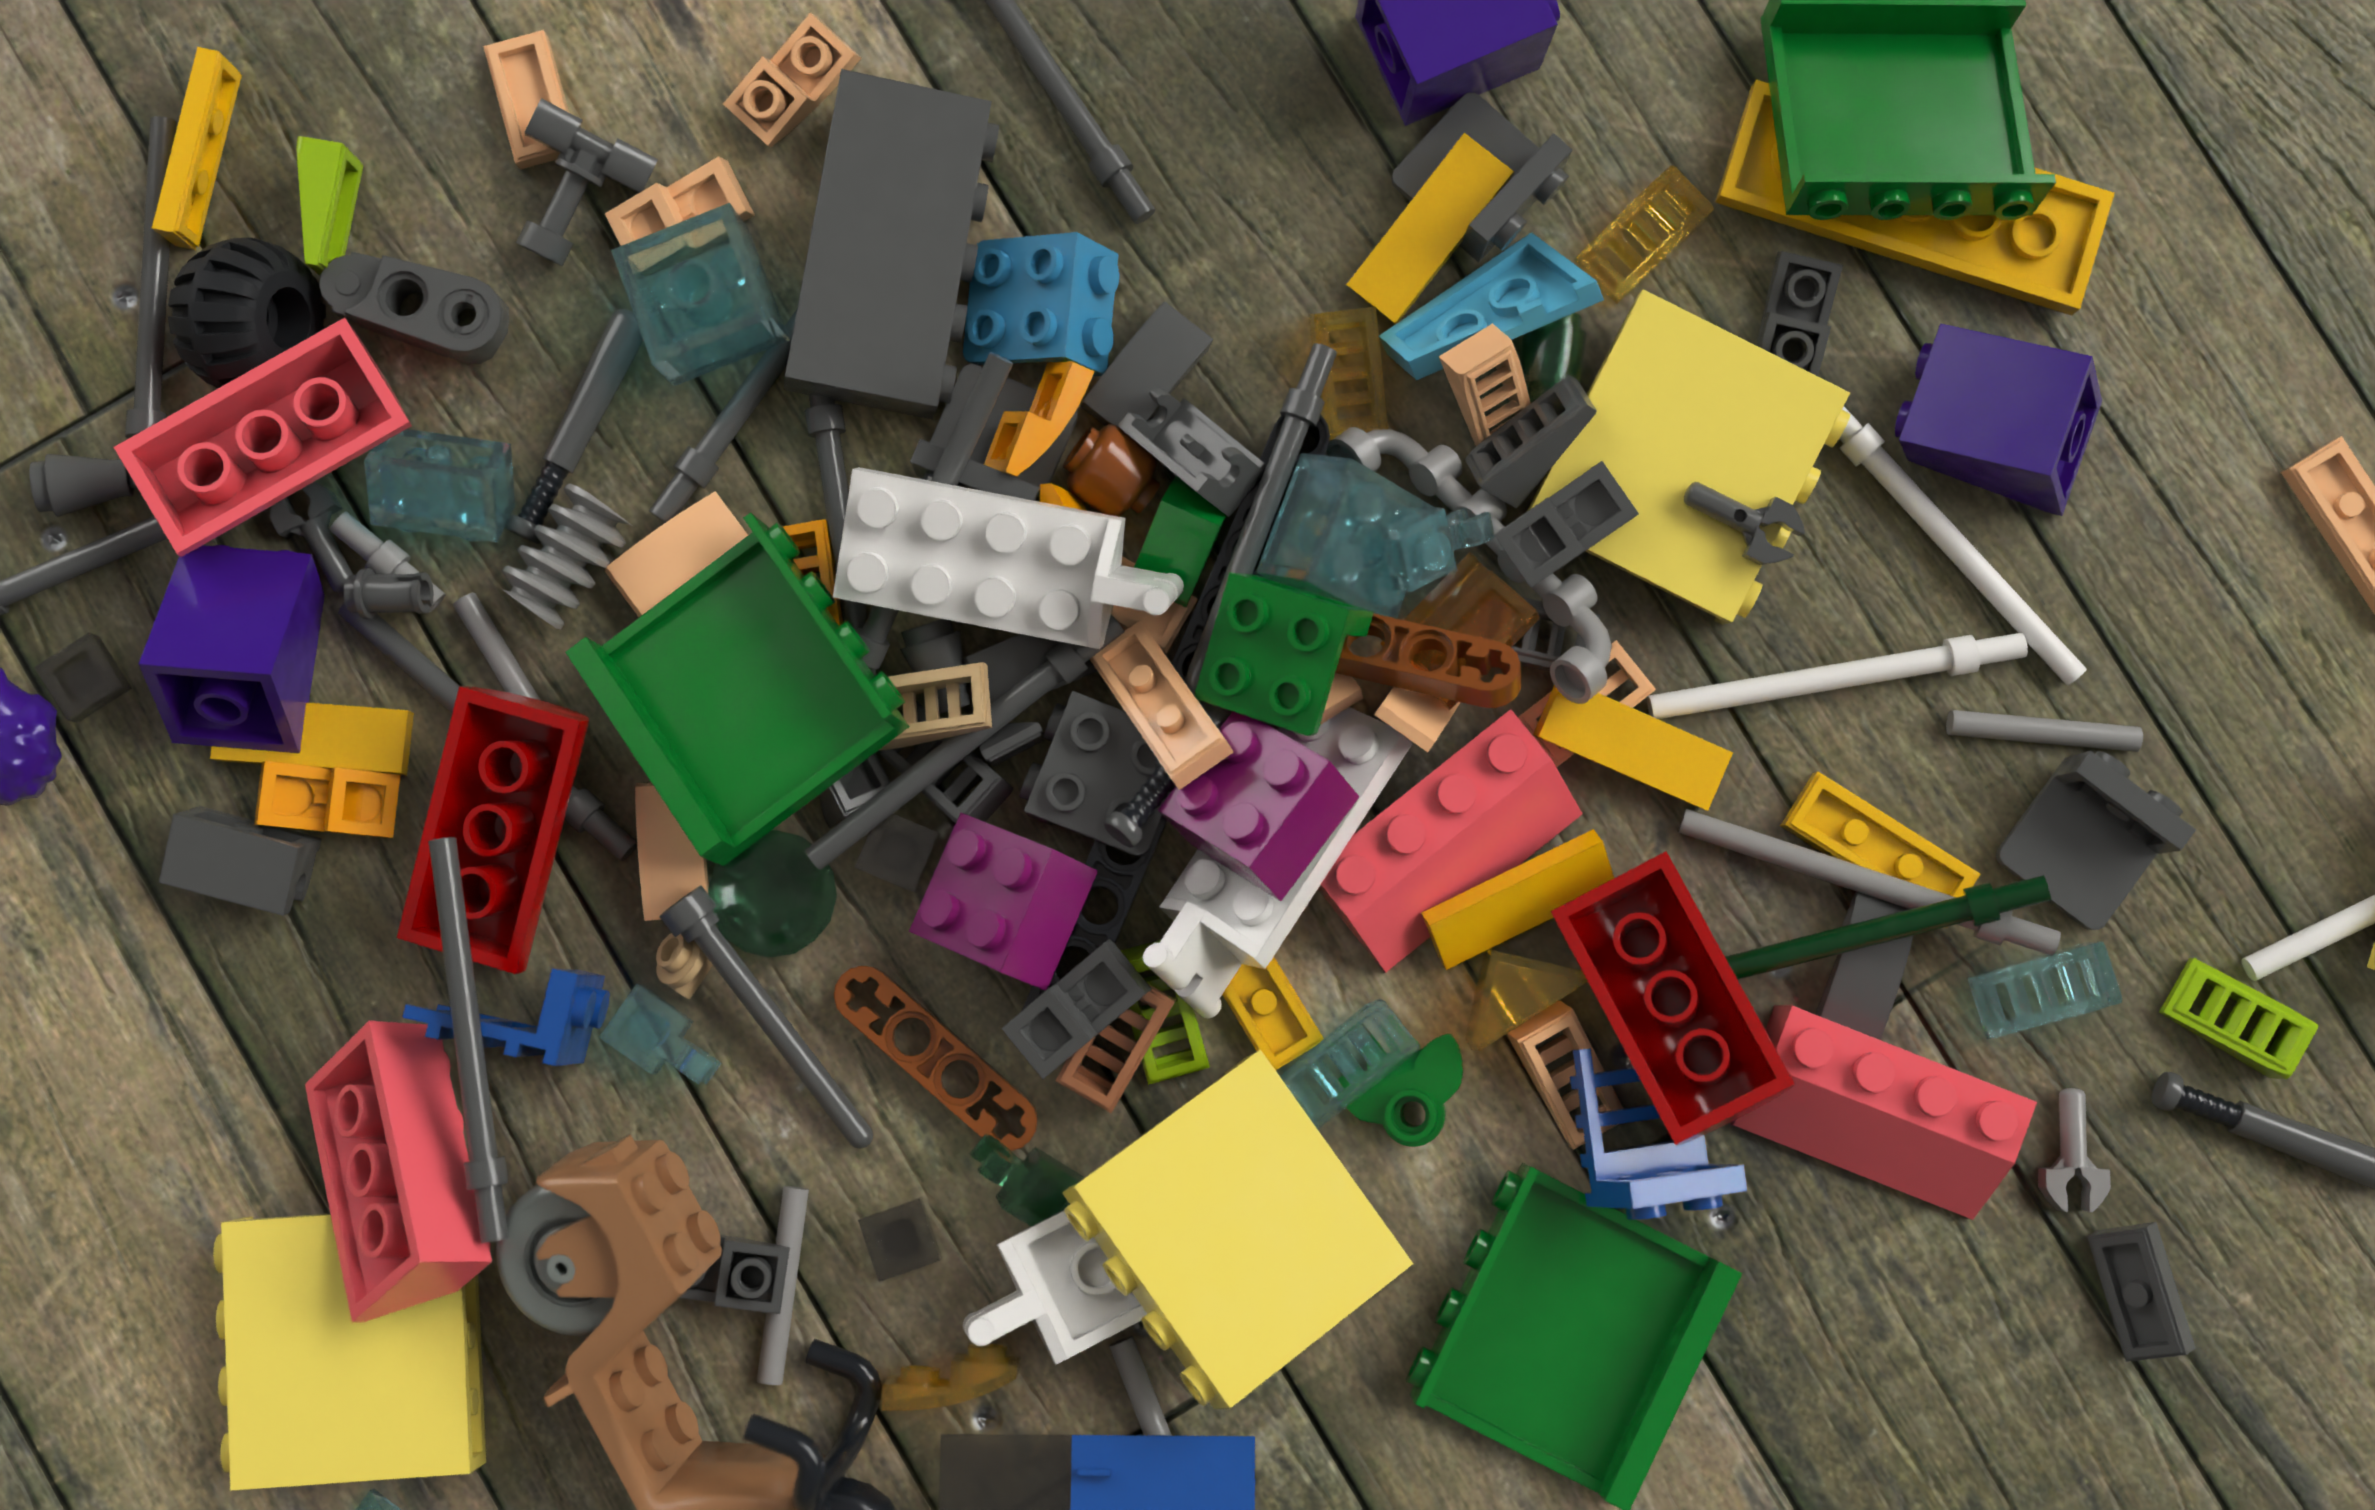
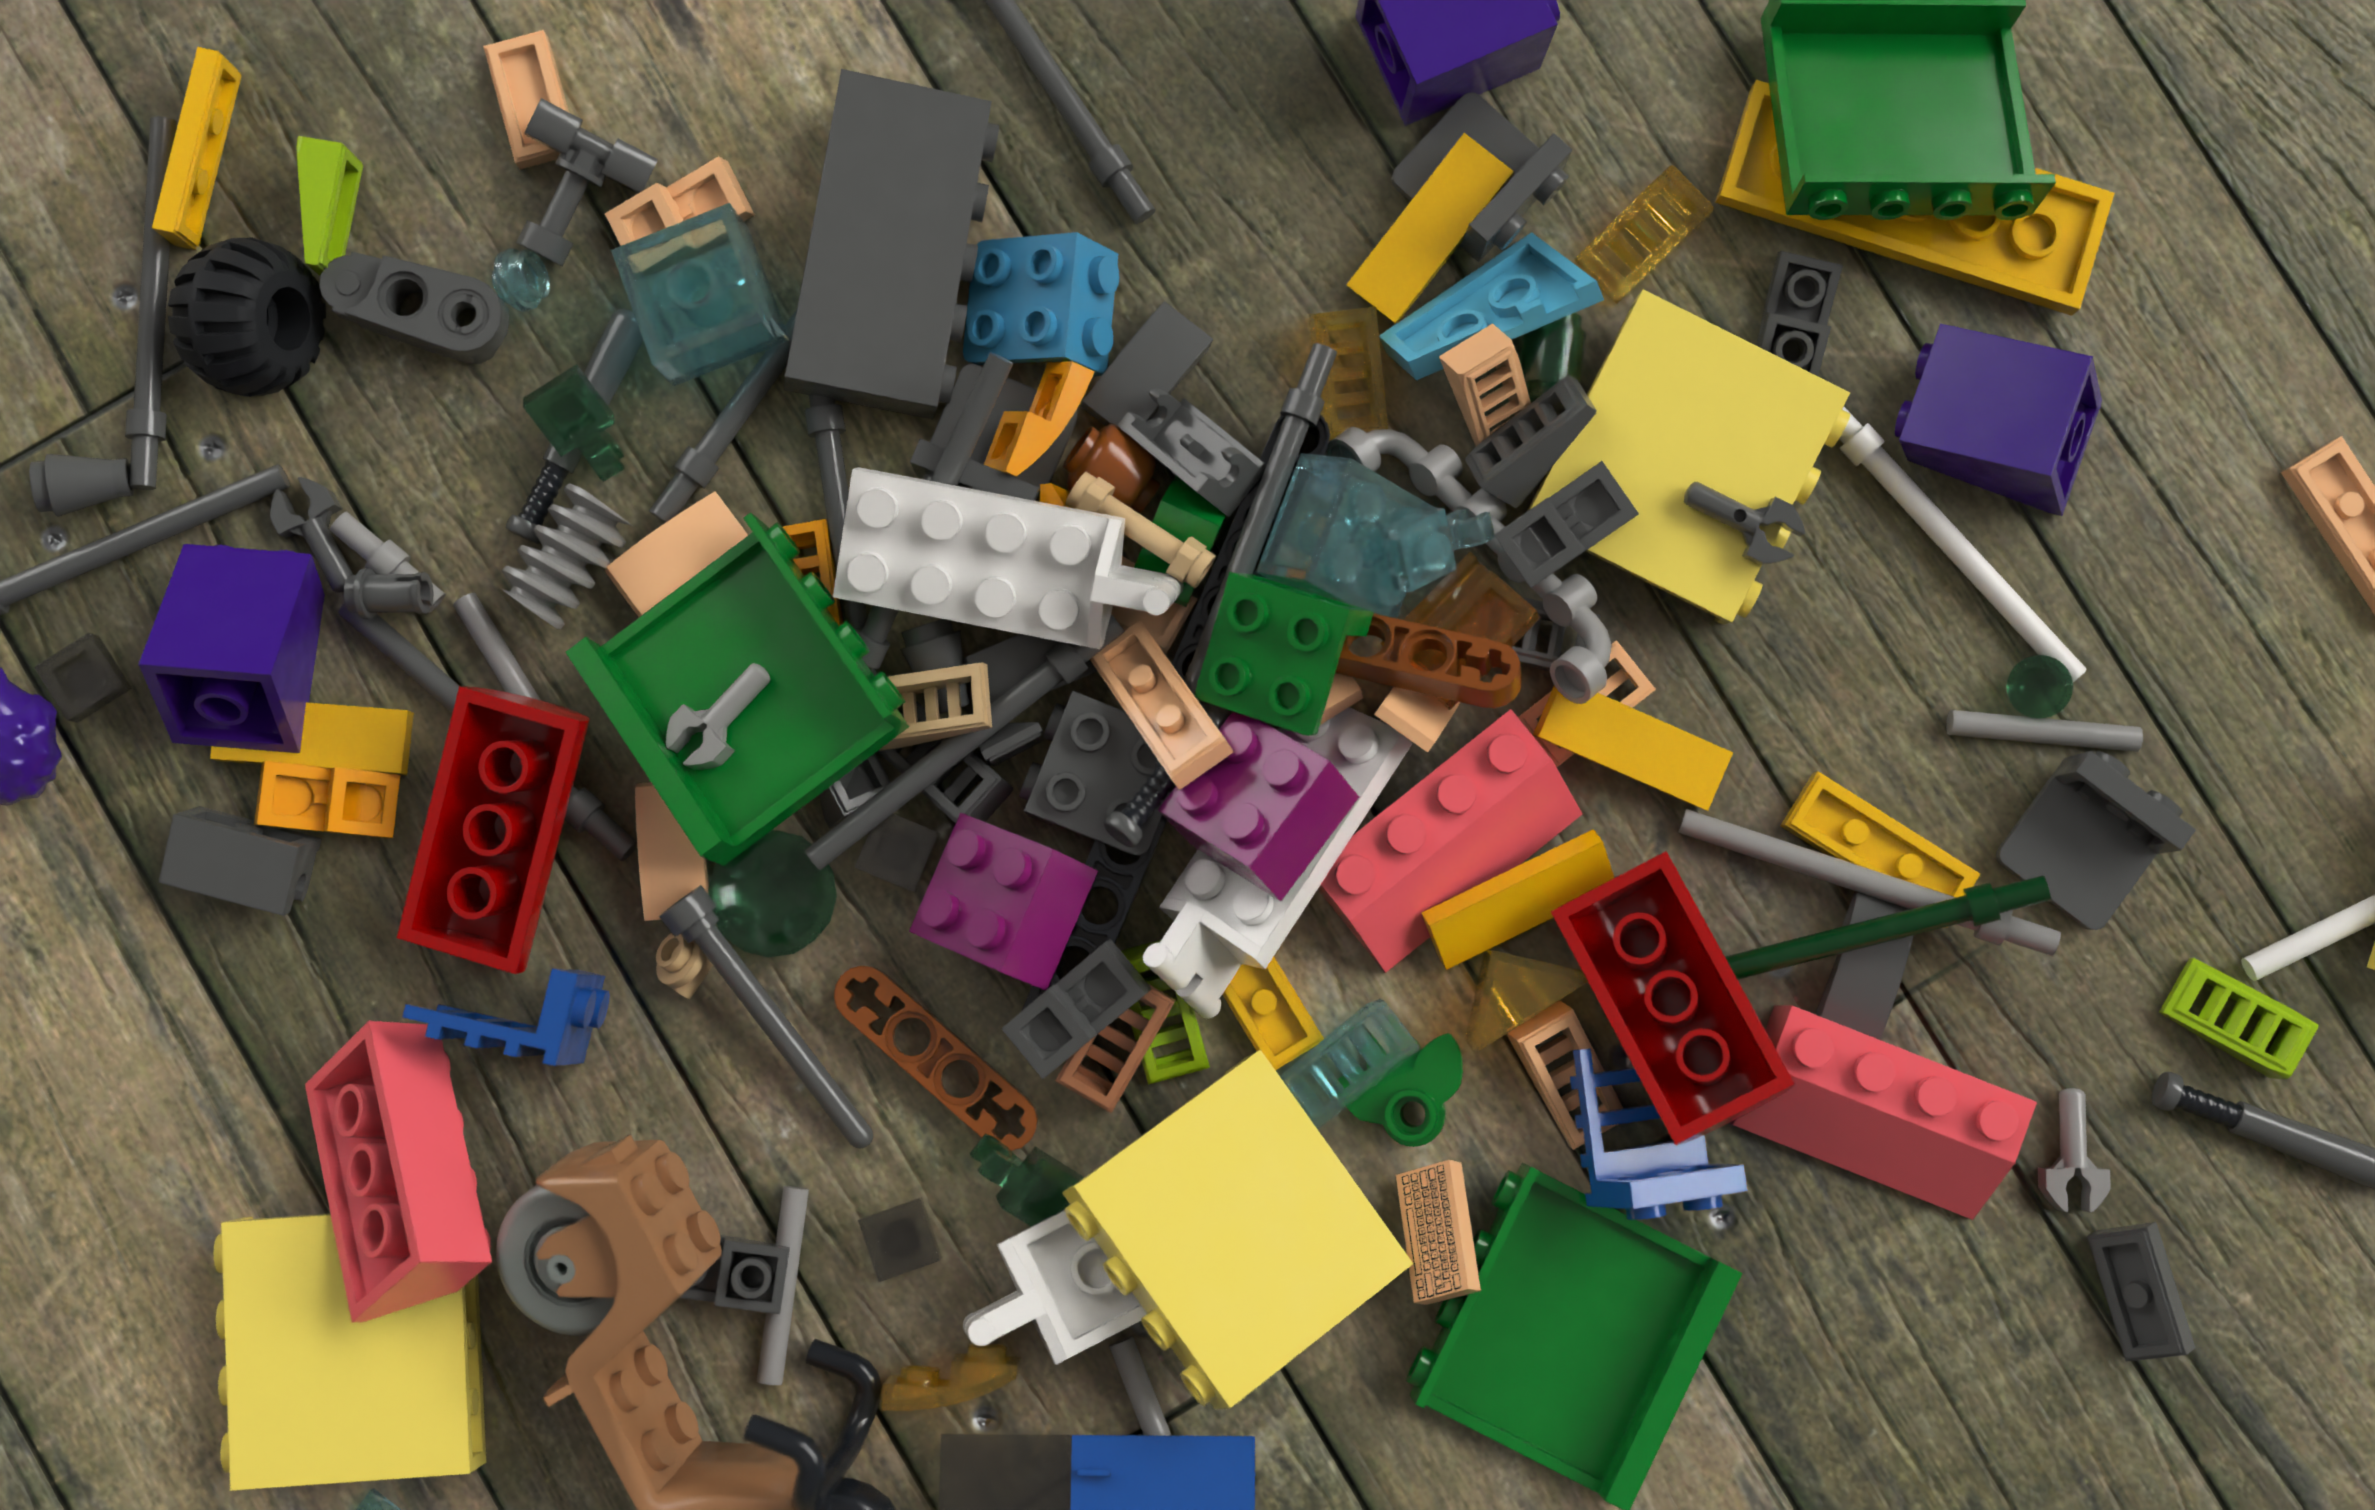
coral slope [114,318,412,557] -> none
clear light blue brick [364,429,515,542] -> none
dark grey bar [429,837,509,1243] -> none
clear light blue plate [599,984,722,1084] -> none
light nougat slope [723,13,862,147] -> none
white bar [1647,633,2028,719] -> none
clear light blue slope [1967,941,2122,1039] -> none
none -> clear light blue plate [492,248,550,312]
none -> clear green plate [523,364,625,482]
none -> light grey bar [666,663,771,770]
none -> tan bar [1065,472,1216,588]
none -> light nougat tile [1396,1160,1481,1305]
none -> clear green plate [2007,655,2074,718]

